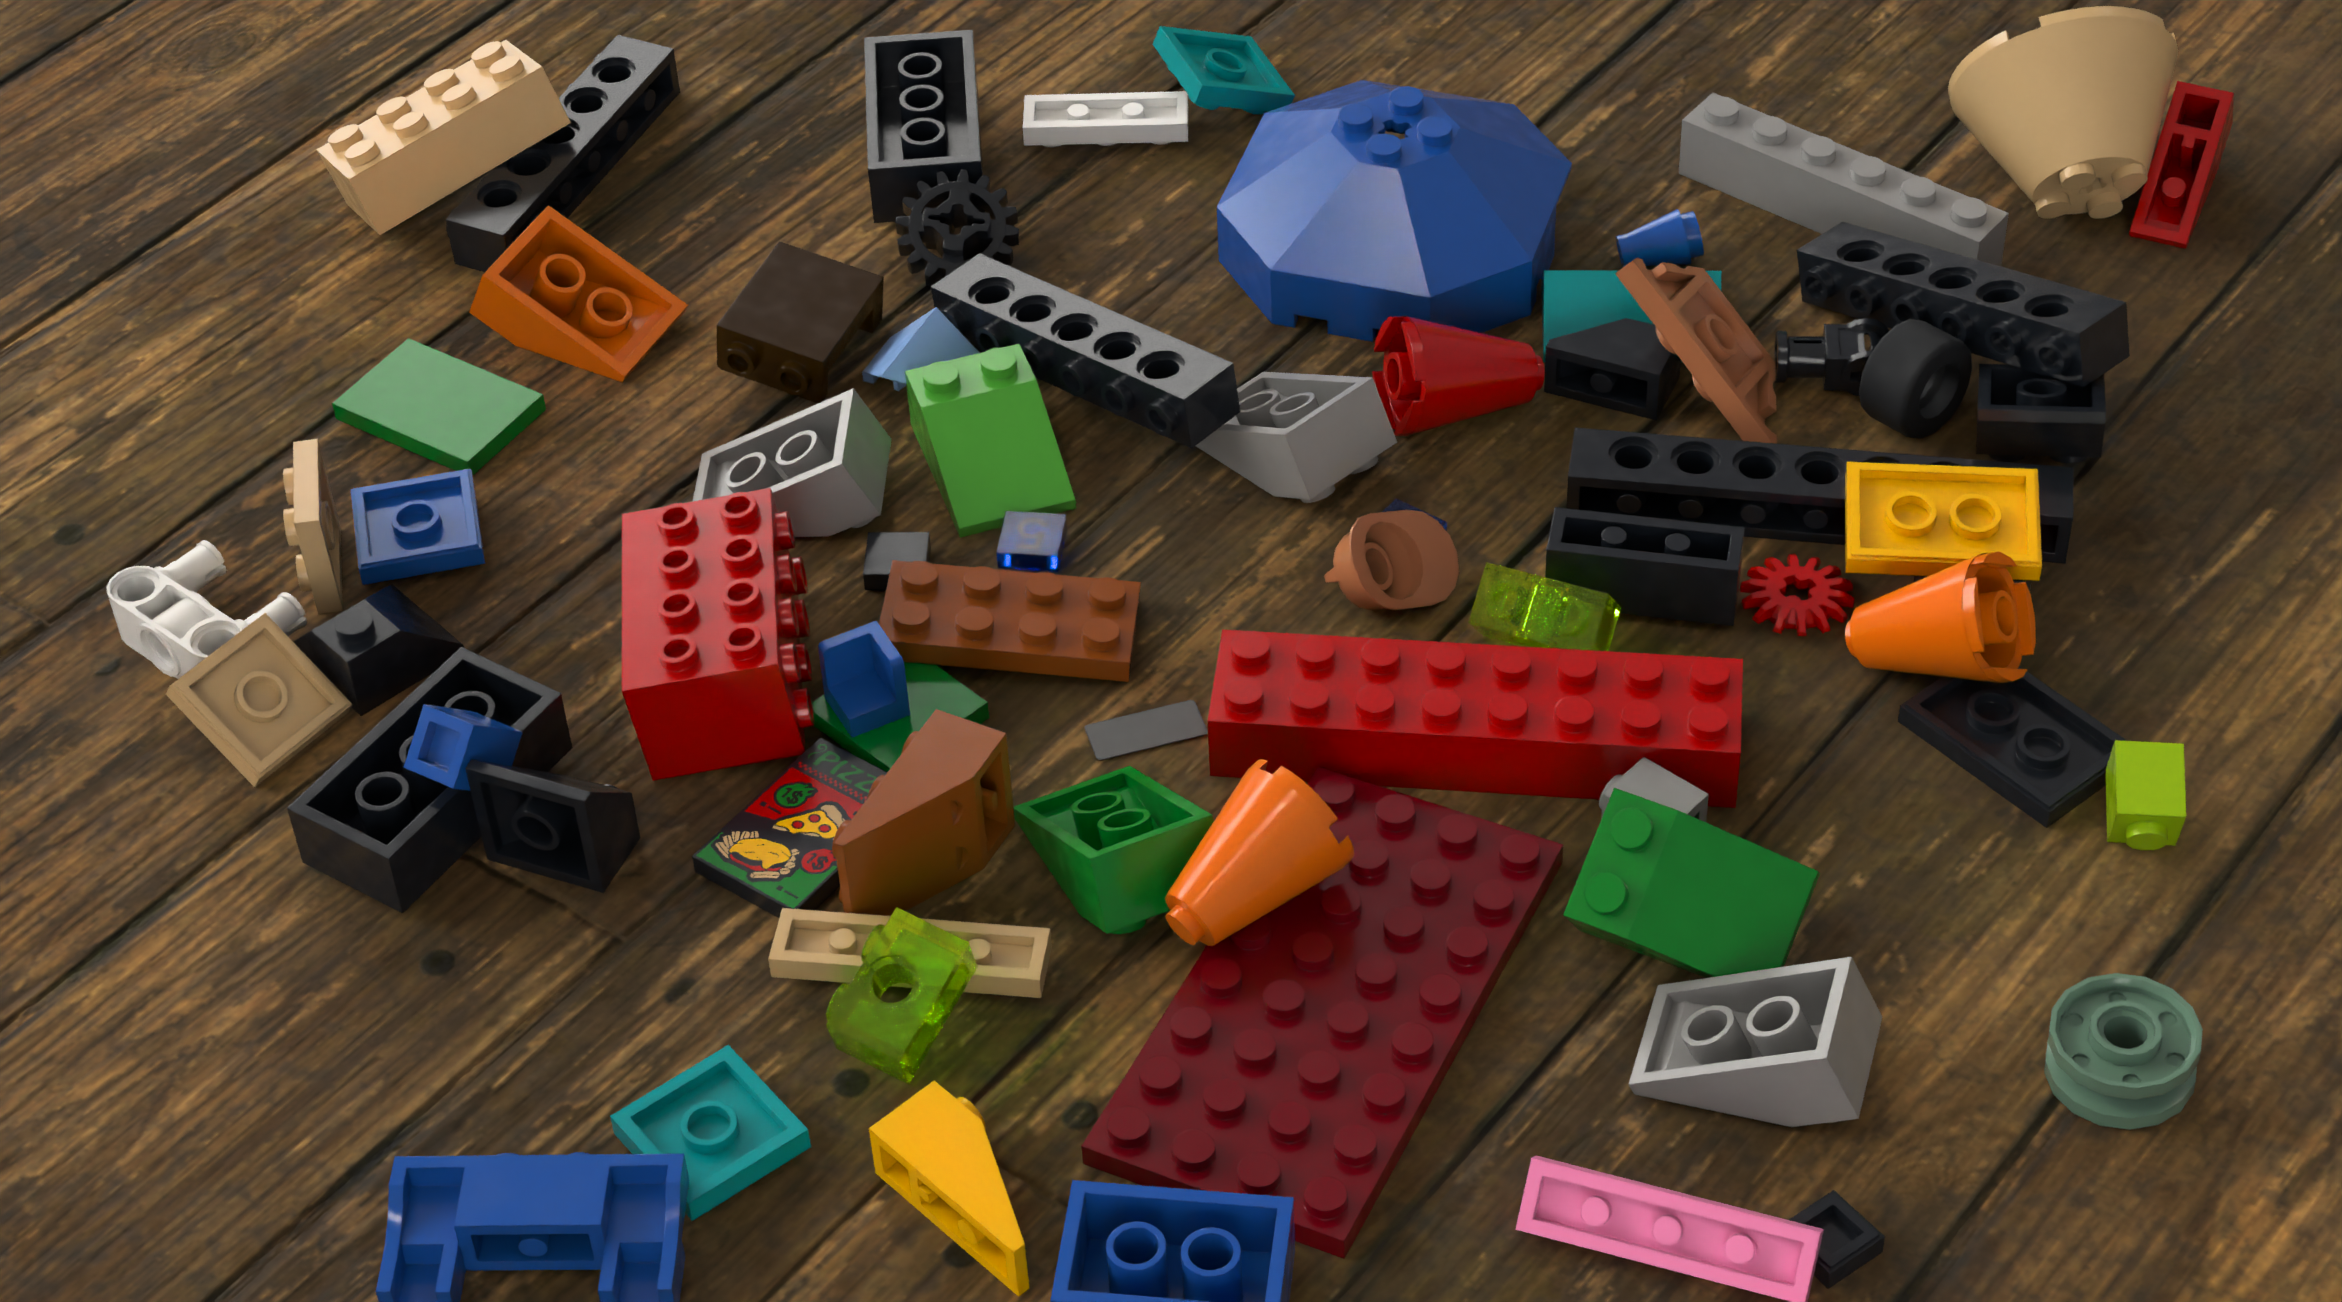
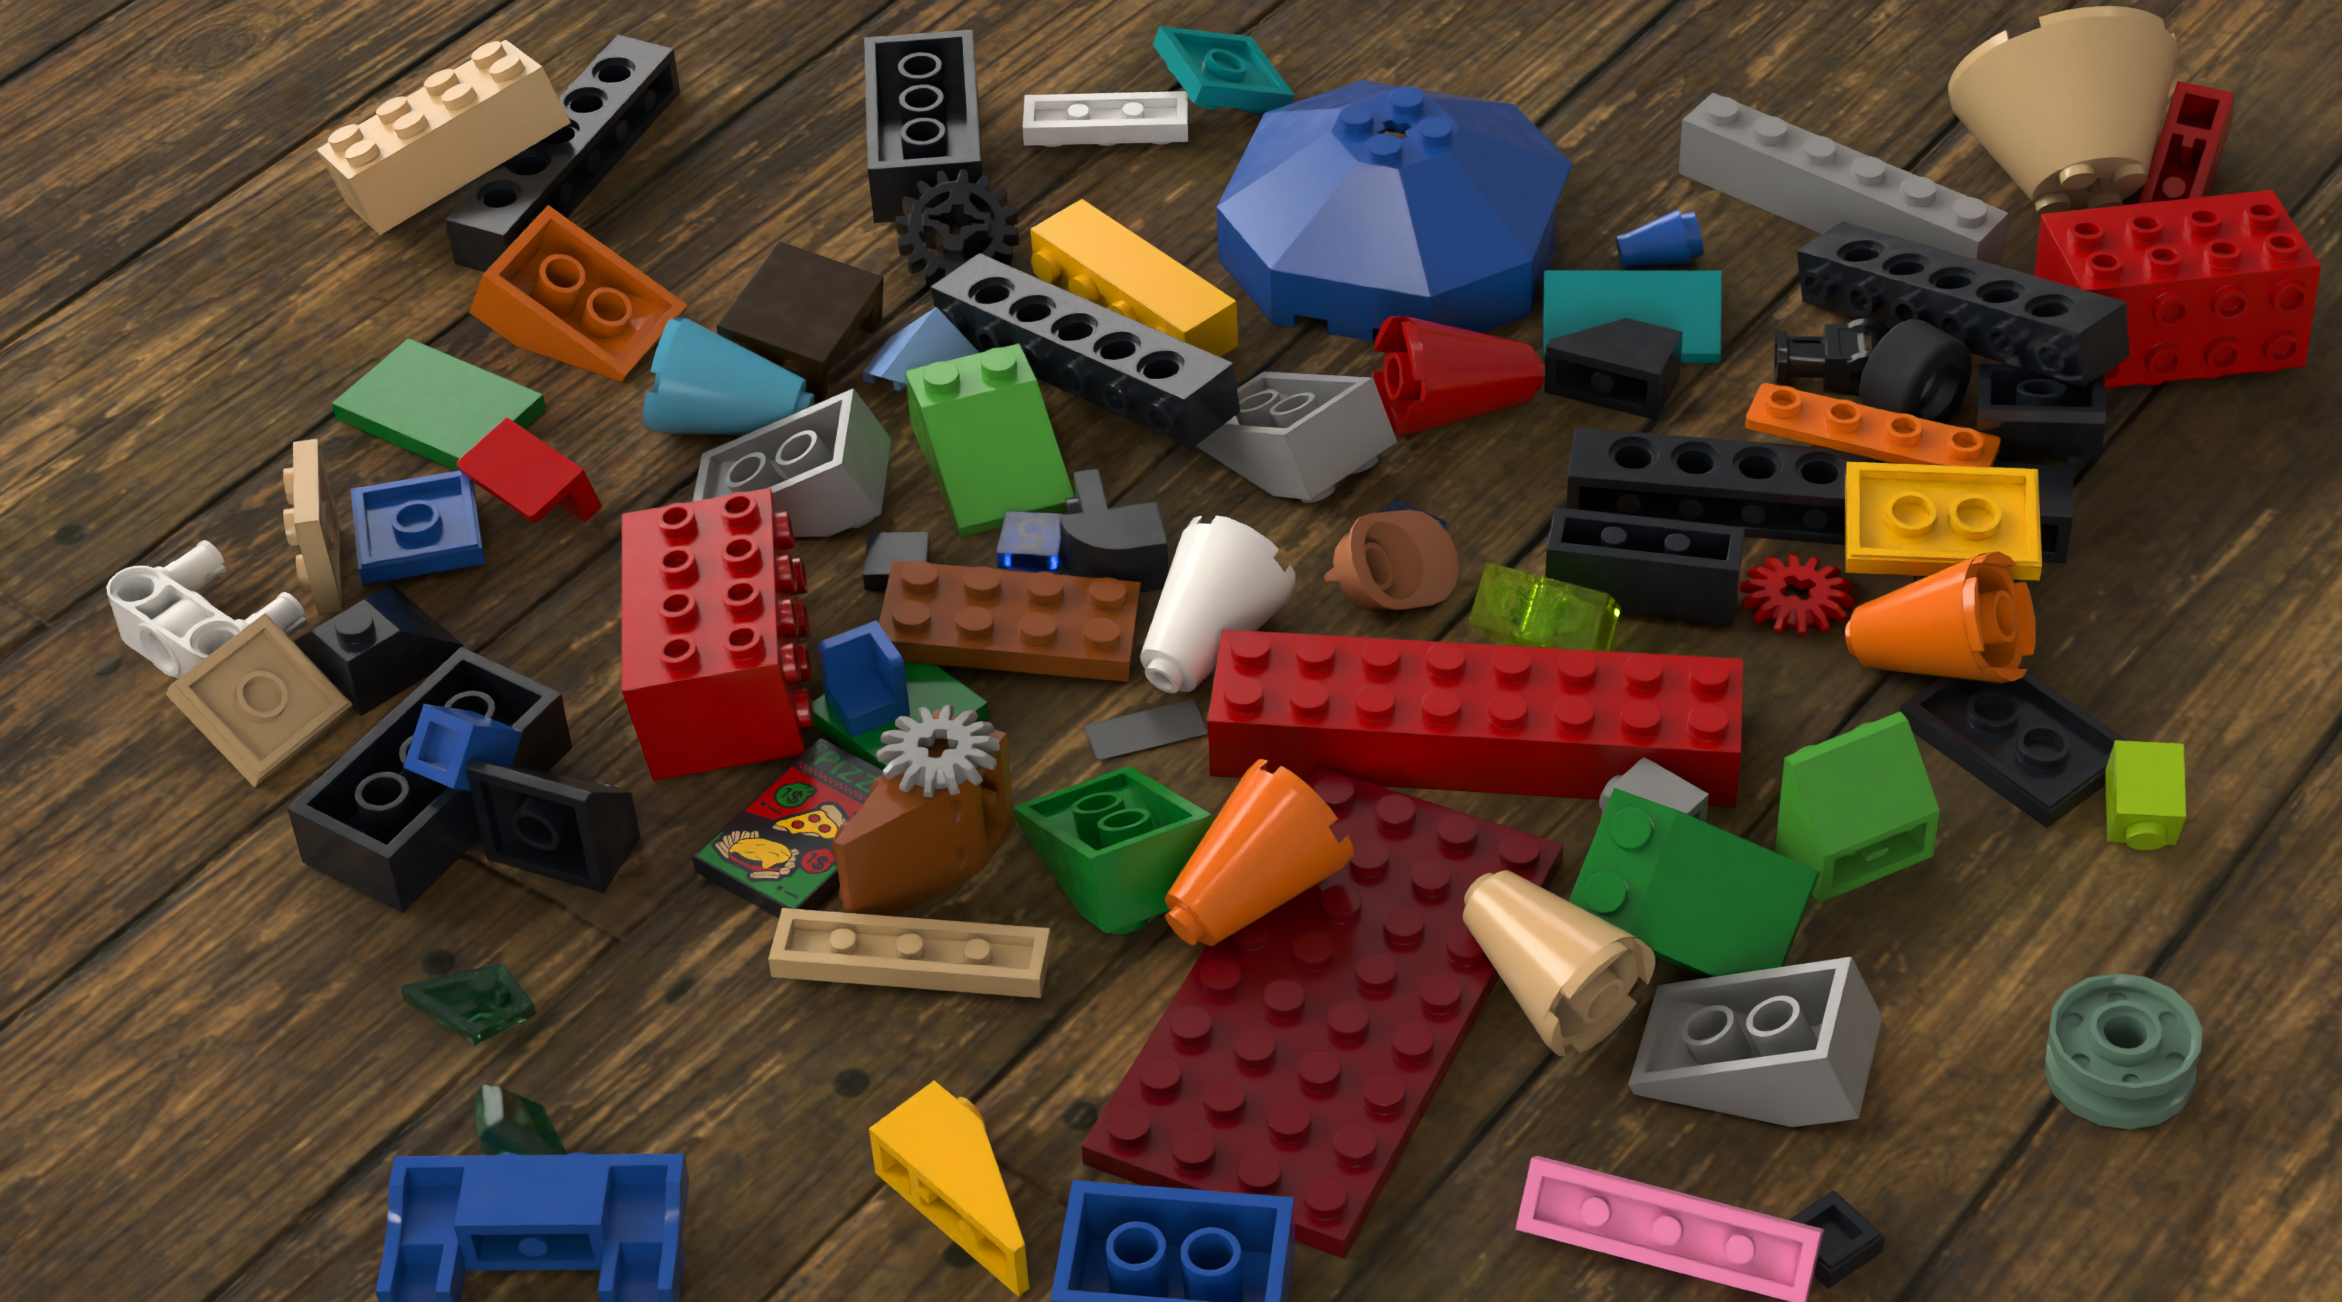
teal plate [610,1045,811,1221] -> none
clear neon green brick [826,907,978,1085] -> none
nougat wing [1615,258,1777,444] -> none
none -> clear green piece [401,962,536,1045]
none -> red panel [457,417,602,523]
none -> clear green piece [474,1084,568,1155]
none -> medium azure cone [643,316,814,436]
none -> light grey gear [877,705,1000,797]
none -> yellow brick [1030,199,1238,357]
none -> black brick [1059,469,1169,593]
none -> white cone [1140,516,1297,693]
none -> tan cone [1463,870,1655,1056]
none -> orange bracket [1745,383,2001,467]
none -> bright green slope [1775,711,1940,903]
none -> red brick [2034,190,2321,388]

